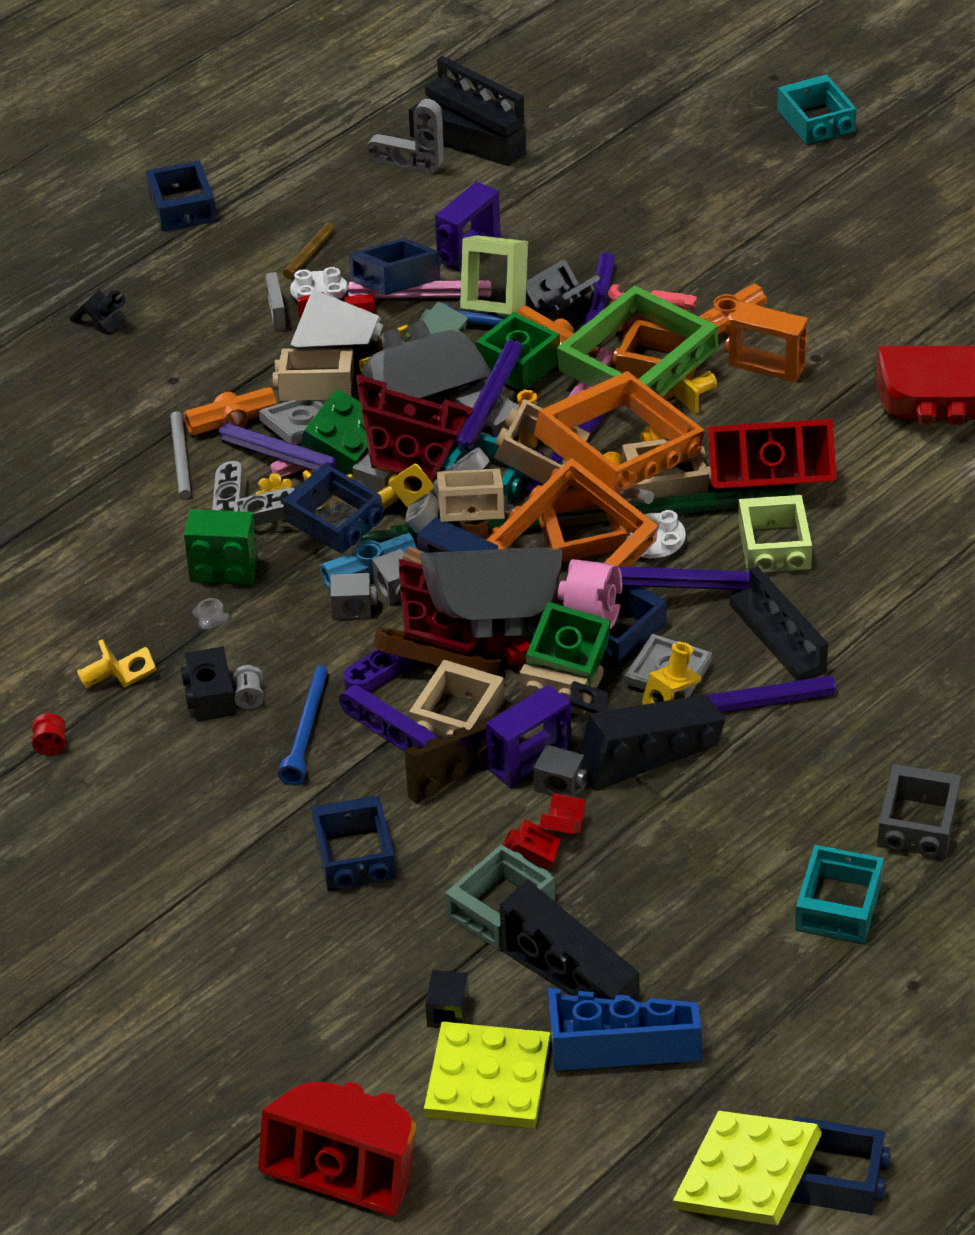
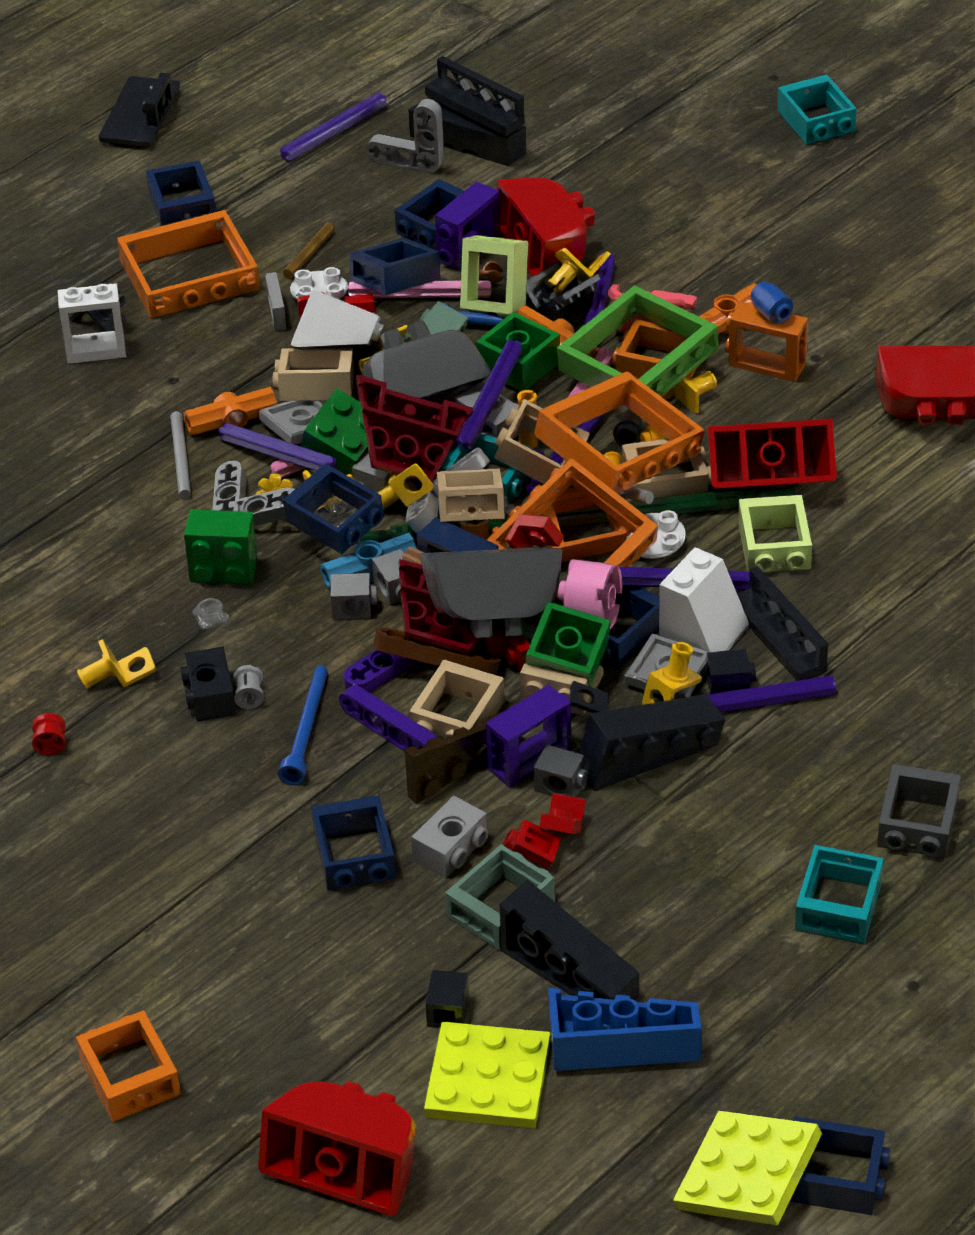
none -> white window [58,283,126,364]
none -> orange window [76,1010,181,1122]
none -> black bracket [99,73,180,147]
none -> orange window [117,210,260,318]
none -> dark purple axle [280,92,387,162]
none -> dark blue window [394,179,471,251]
none -> light grey brick [411,796,489,878]
none -> dark orange hand [479,261,504,283]
none -> red hips [497,177,595,277]
none -> red bracket [506,514,564,549]
none -> yellow bracket [547,248,611,294]
none -> black cone [613,409,643,447]
none -> white slope [659,547,749,652]
none -> black brick [706,649,756,694]
none -> blue brick [750,282,794,324]

